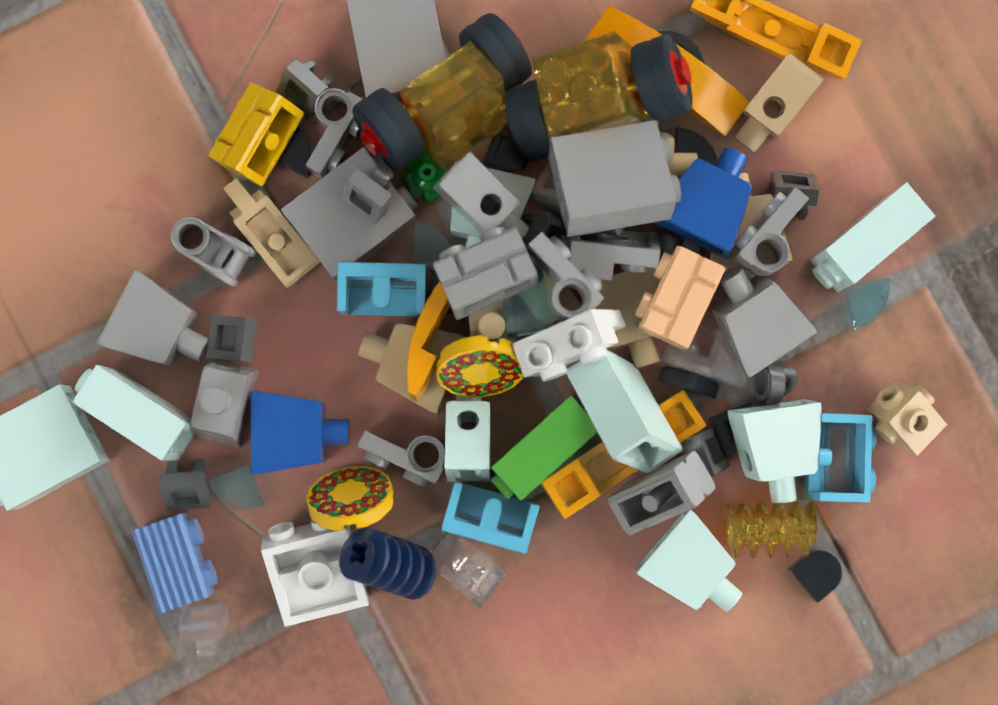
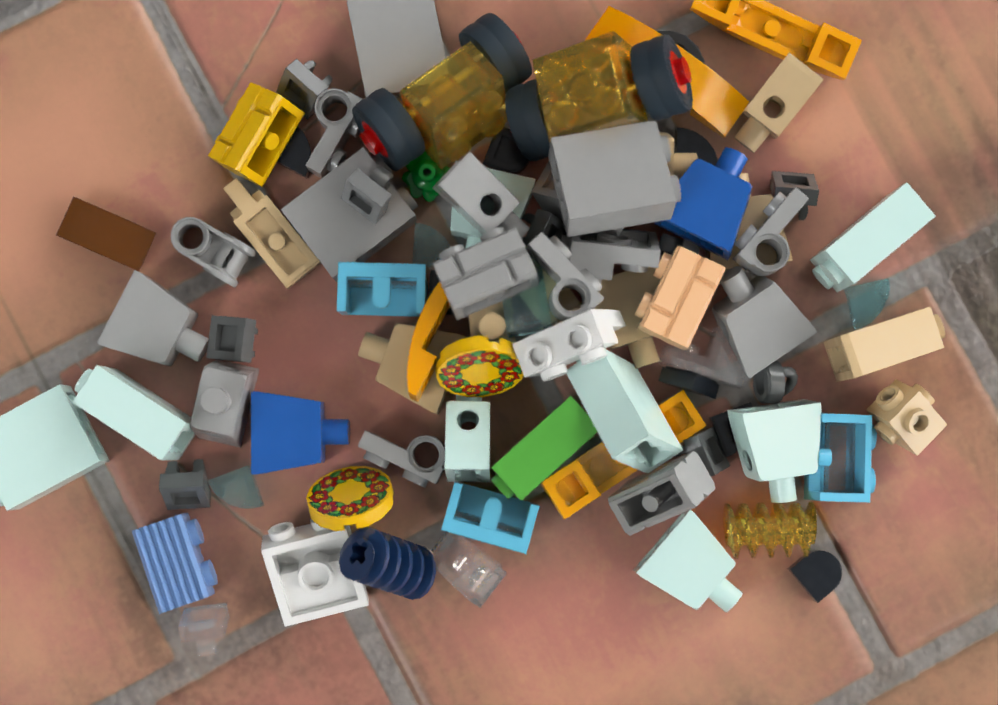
none -> reddish brown slope [56,196,156,271]
none -> tan slope [823,307,945,382]

